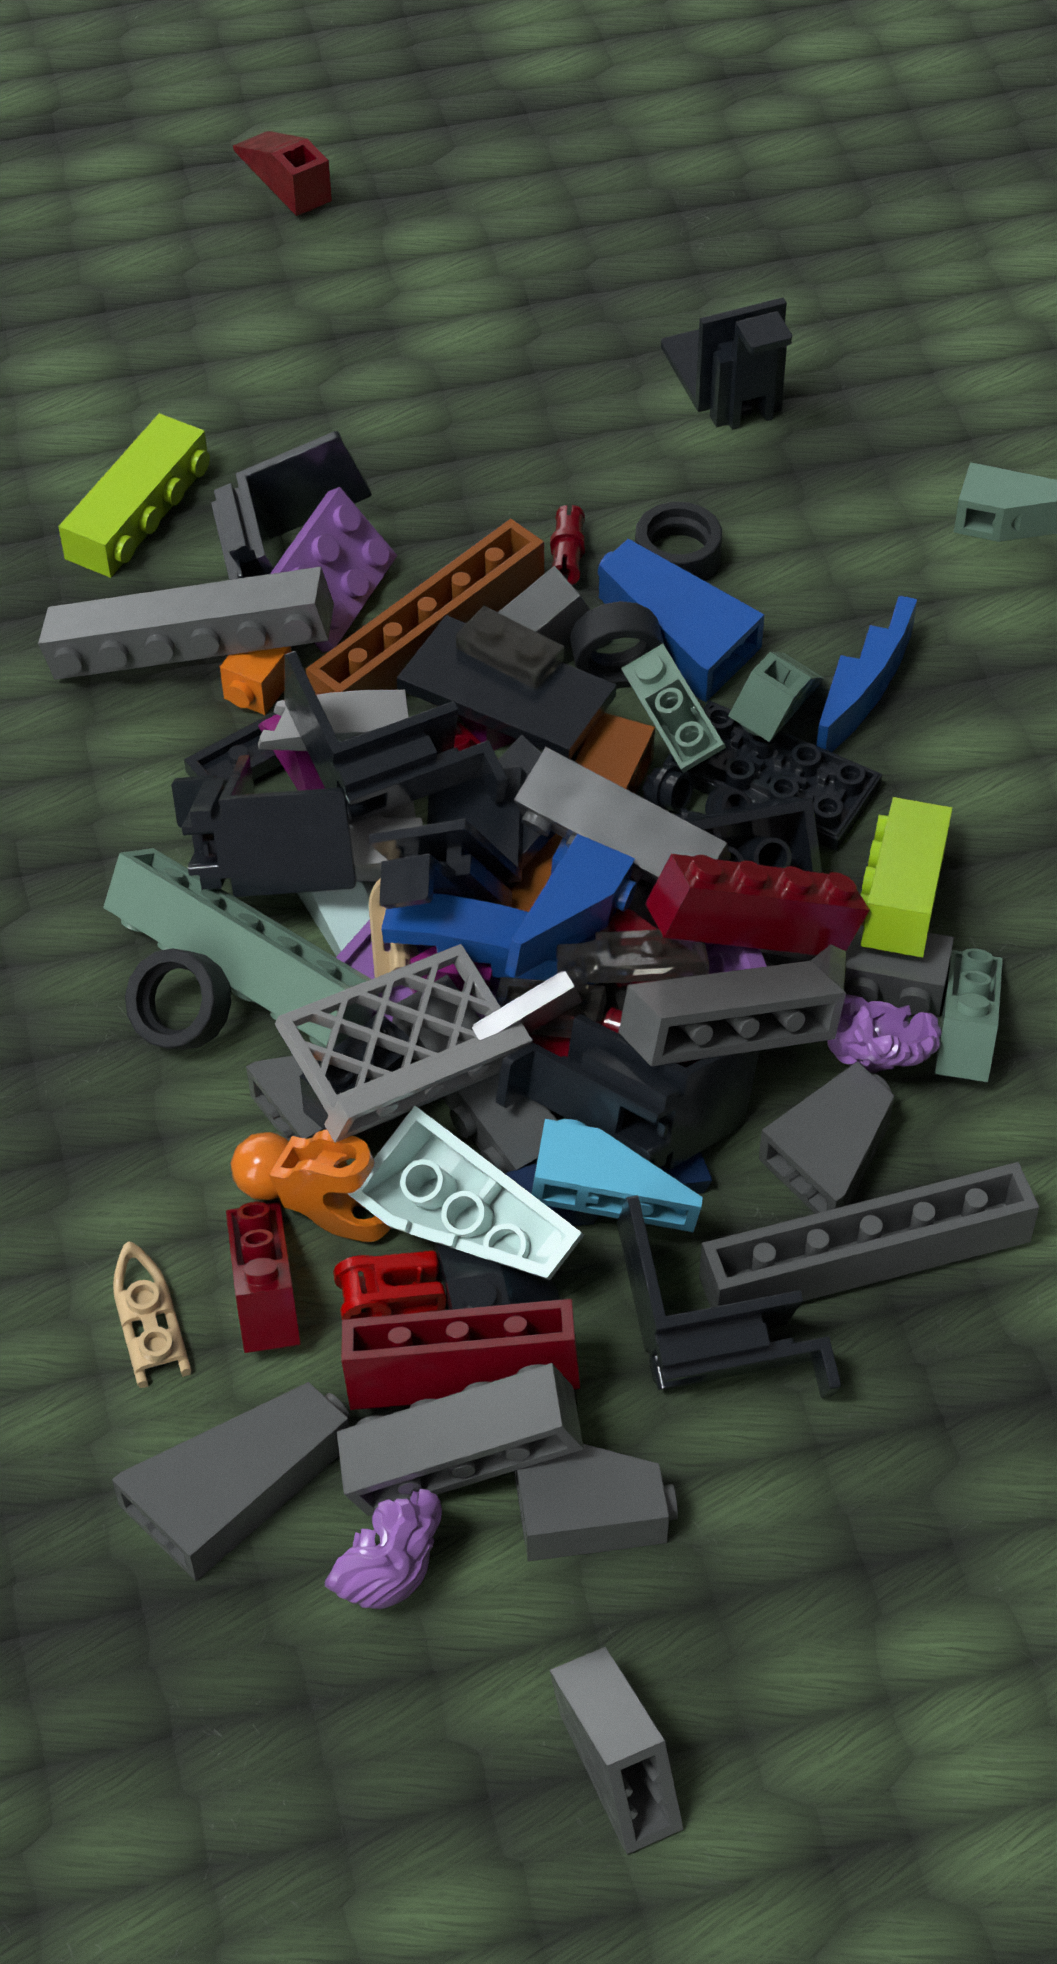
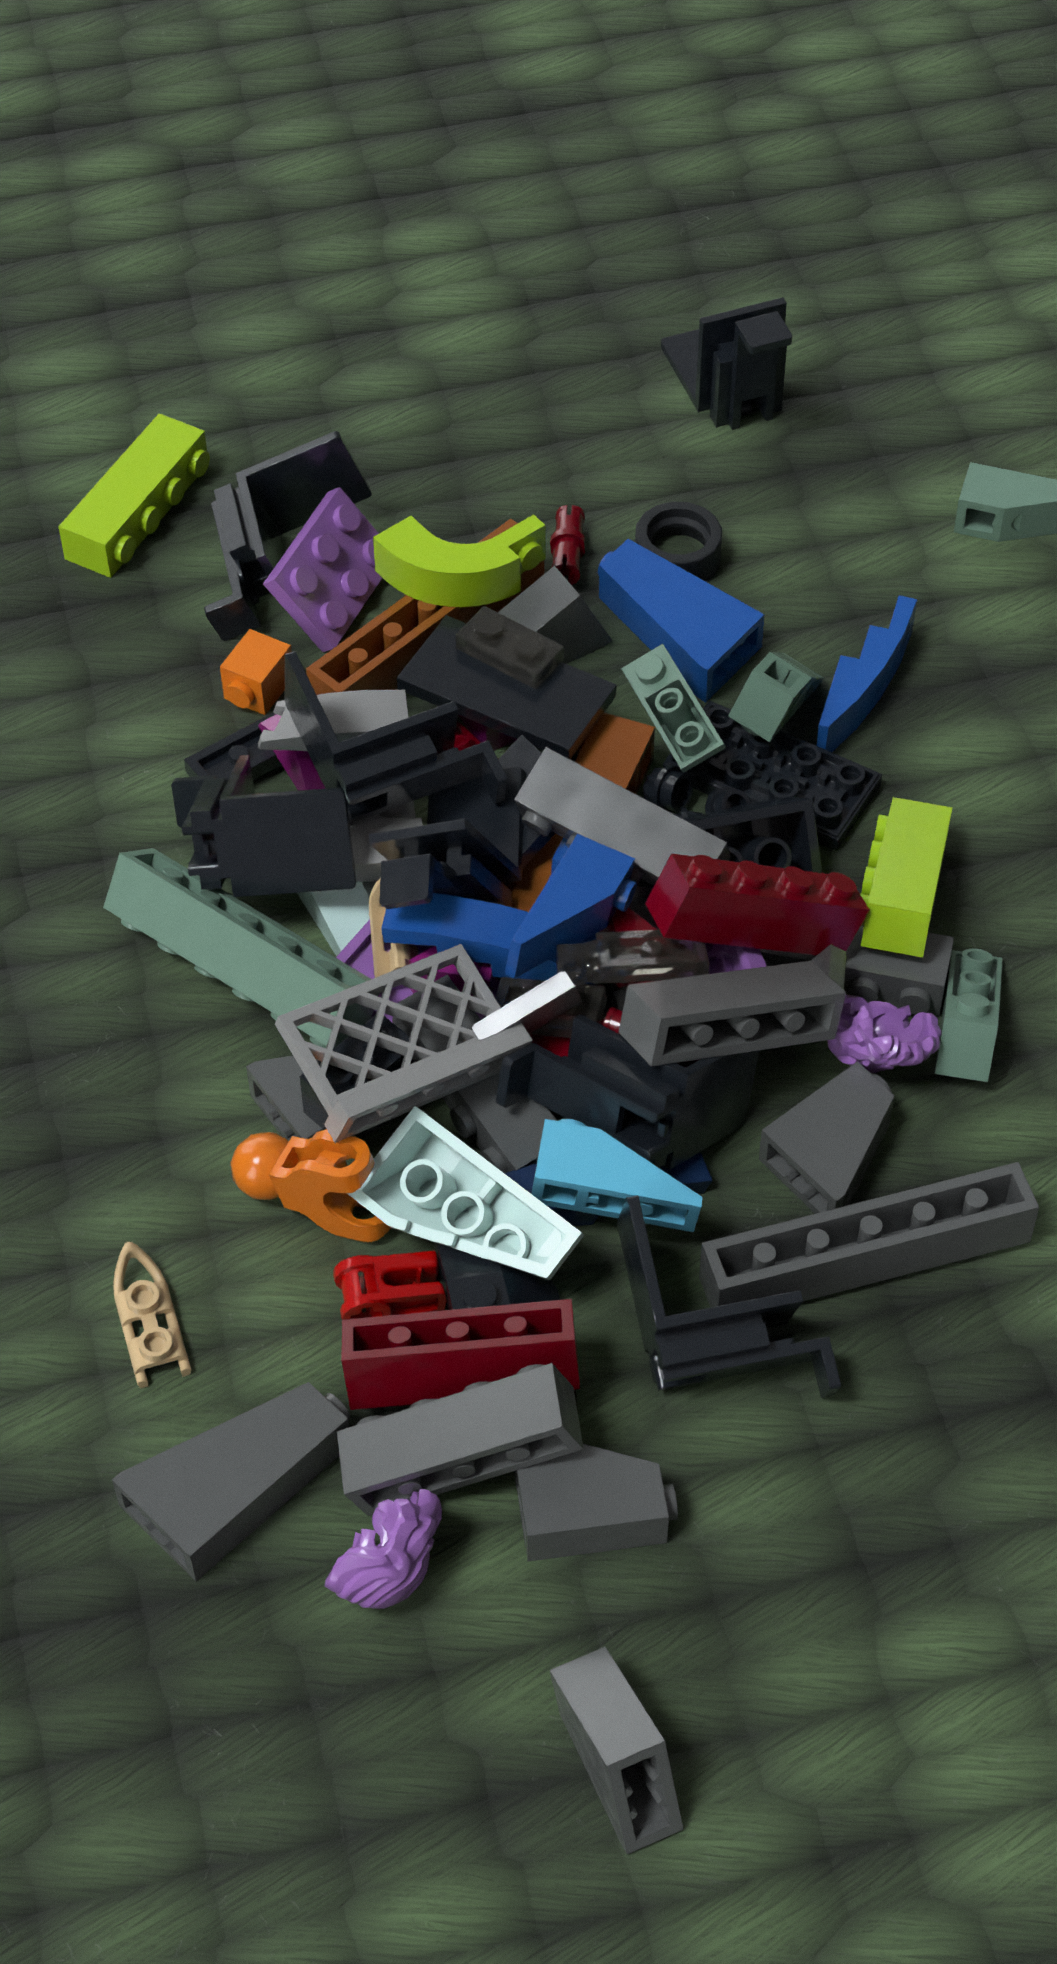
dark grey brick [38,567,334,680] -> none
black tyre [125,948,232,1050] -> none
dark red slope [226,1202,301,1353] -> none
dark red slope [233,131,332,216] -> none
black tyre [570,601,664,689] -> none
none -> lime arch [373,514,546,607]

